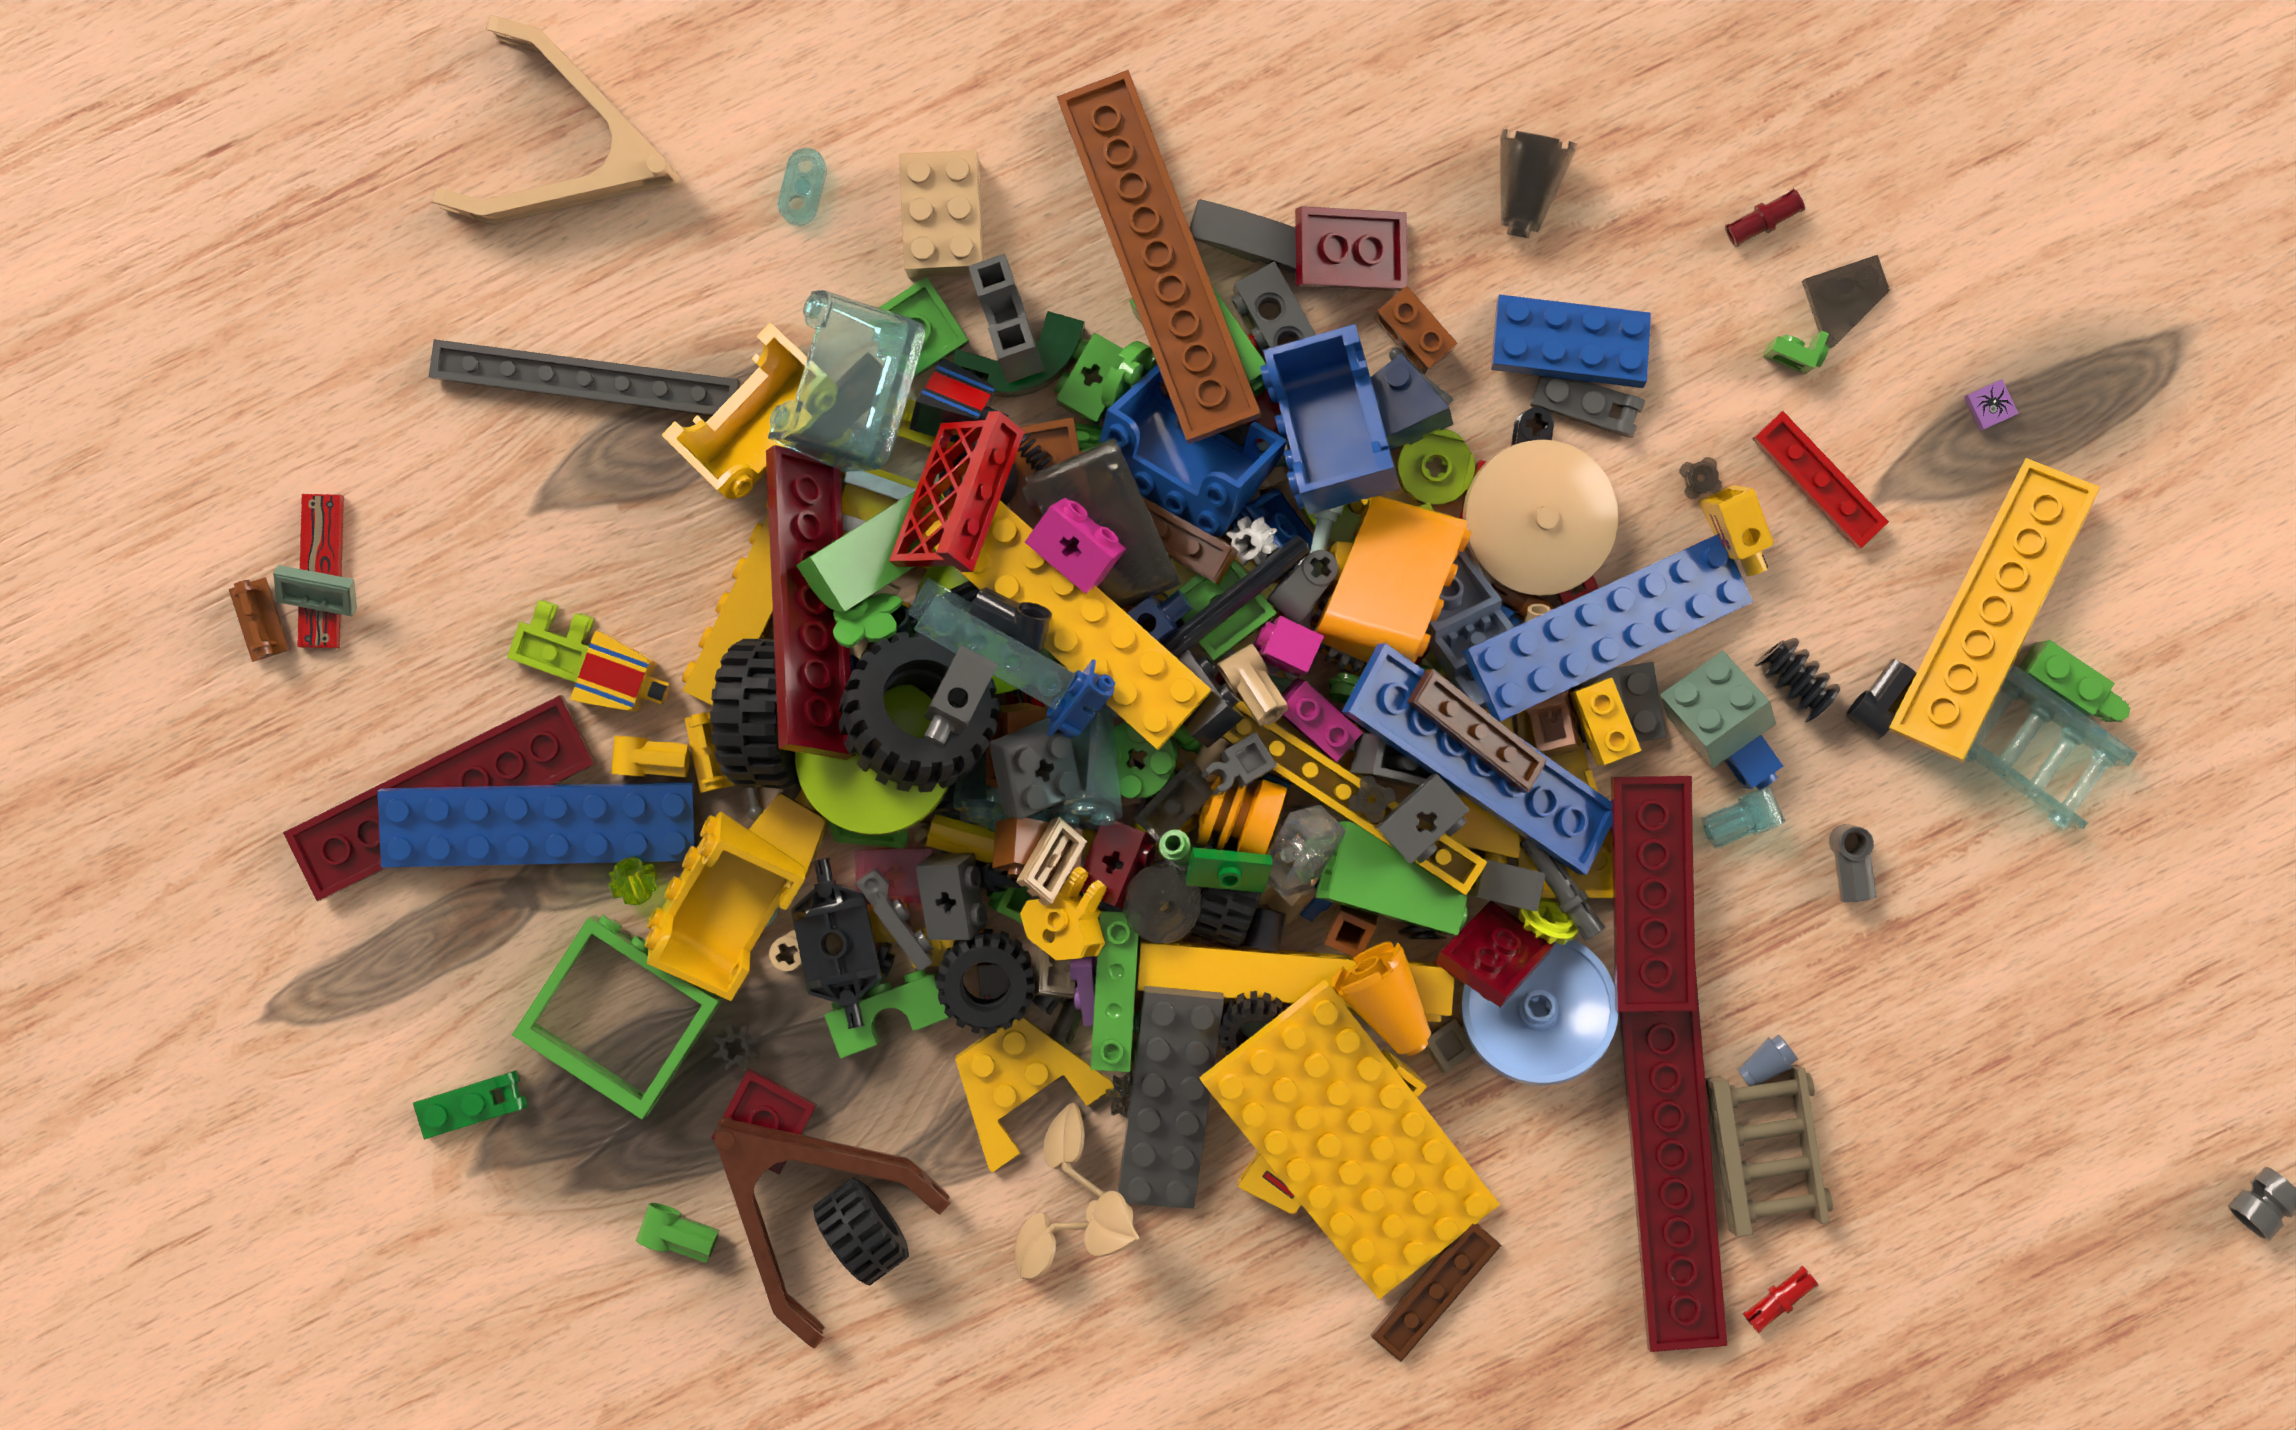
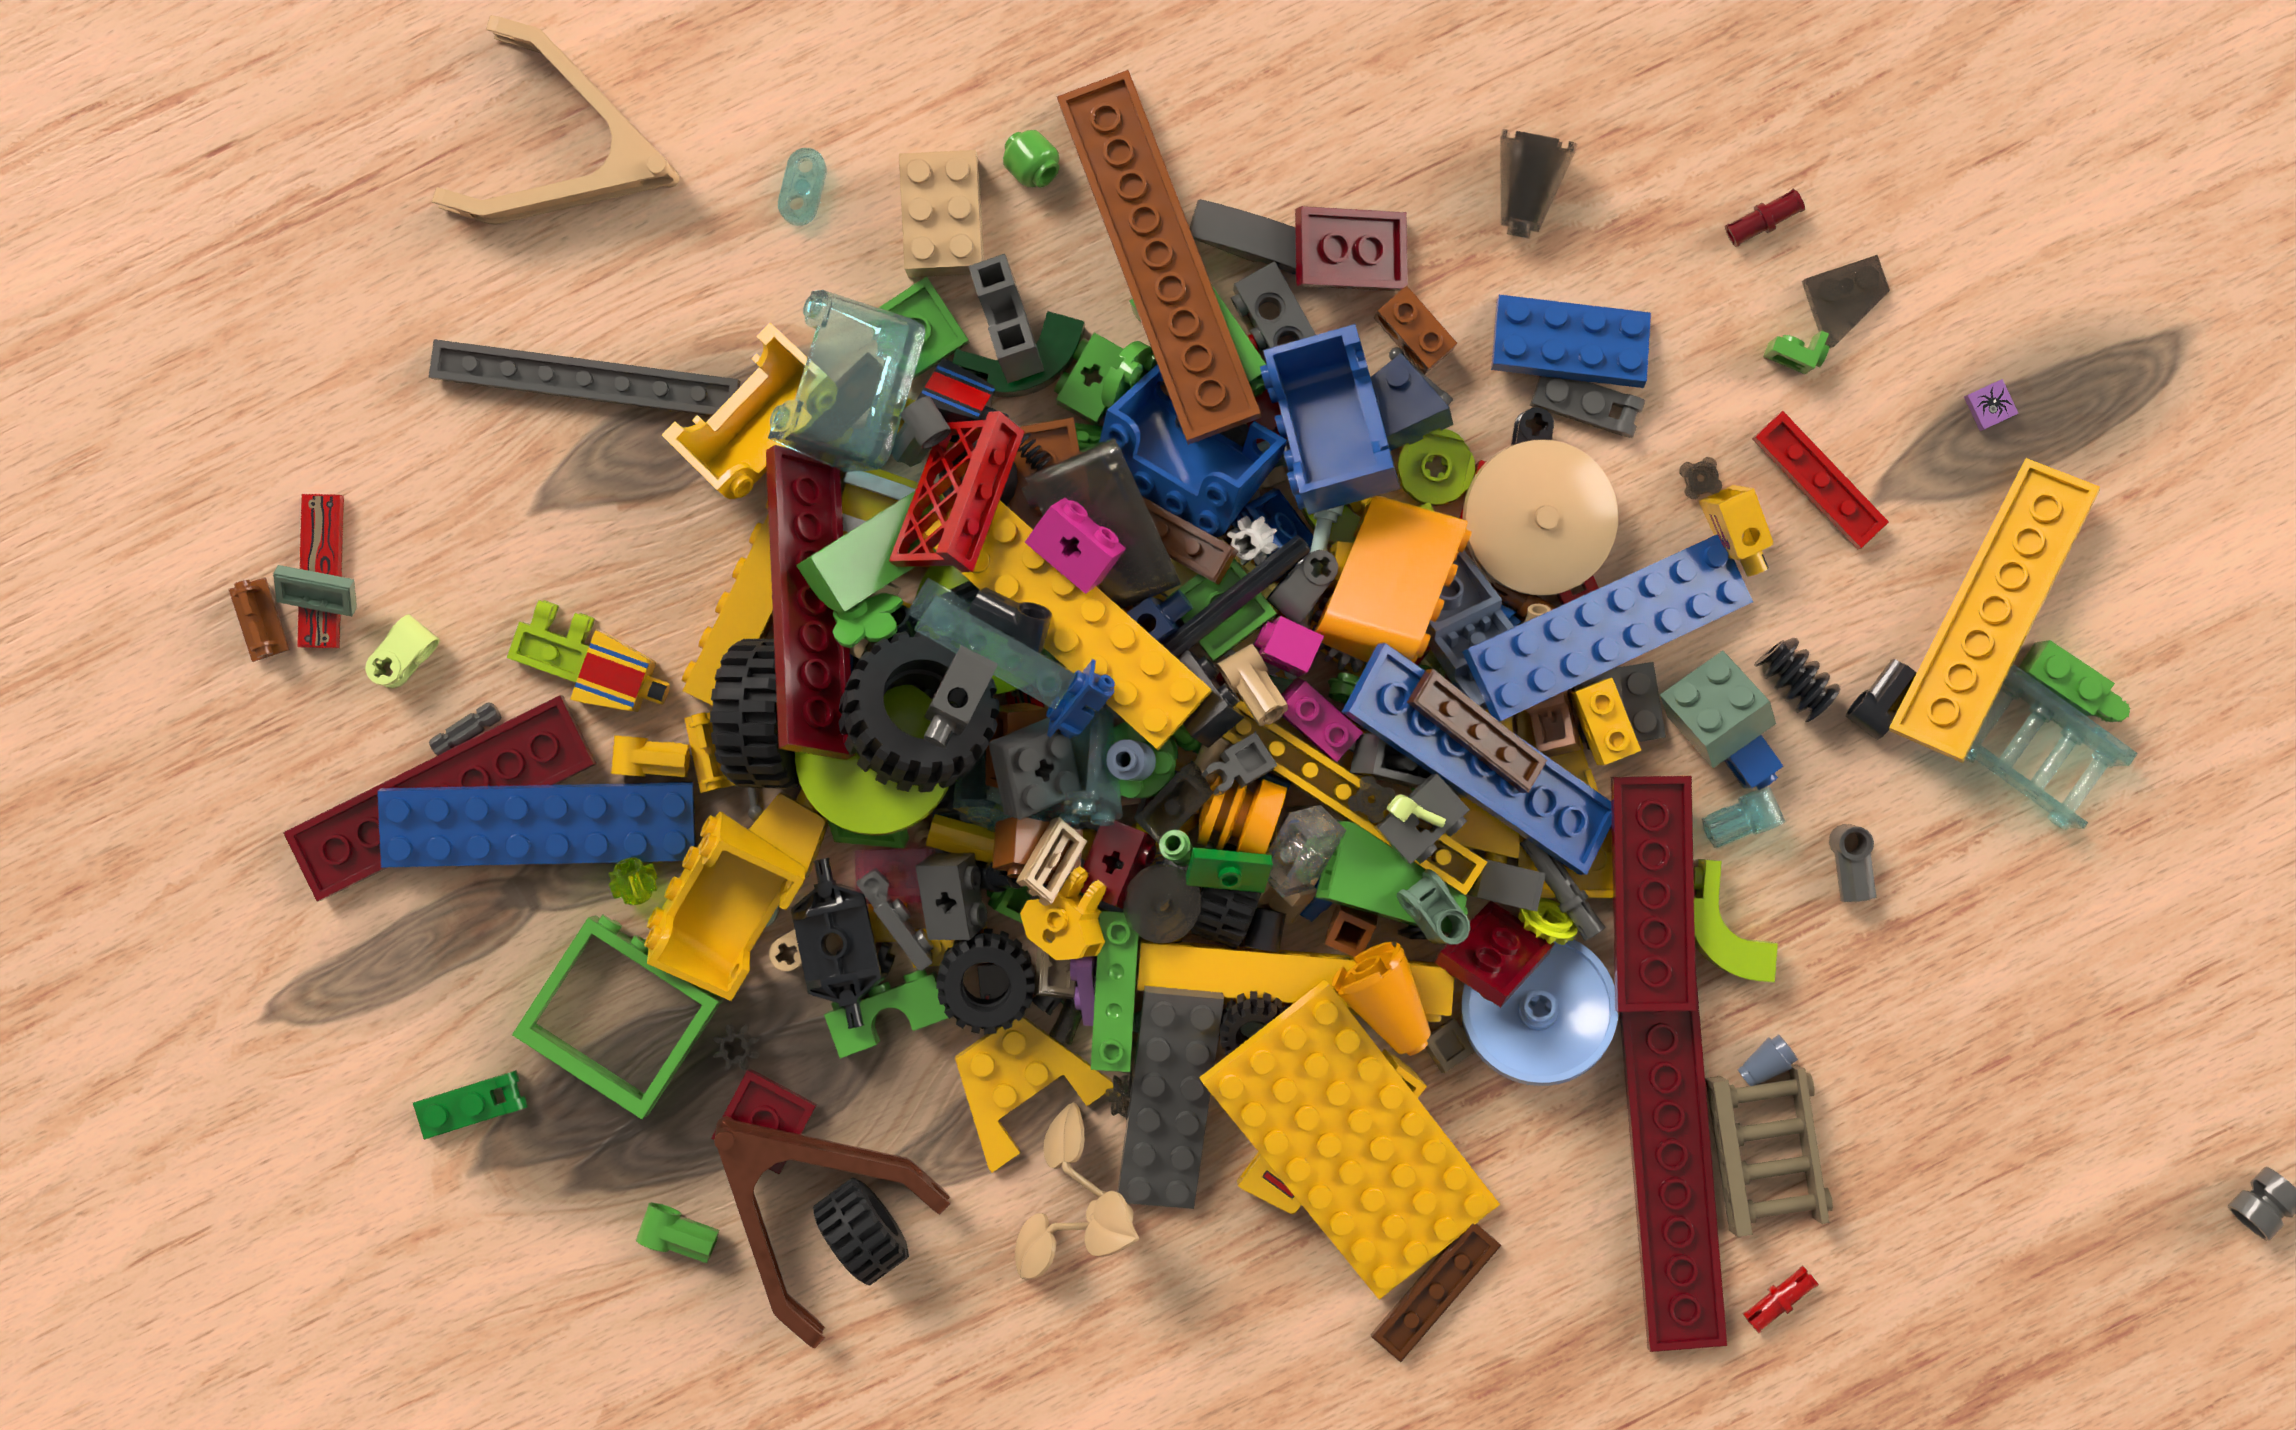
none -> yellowish green piece [365,614,440,688]
none -> dark grey axle [429,702,502,756]
none -> dark grey piece [890,396,952,467]
none -> bright green head [1003,130,1060,188]
none -> sand blue brick [1106,740,1156,781]
none -> yellowish green hand [1387,795,1446,828]
none -> sand green piece [1397,869,1470,945]
none -> lime arch [1693,859,1778,982]

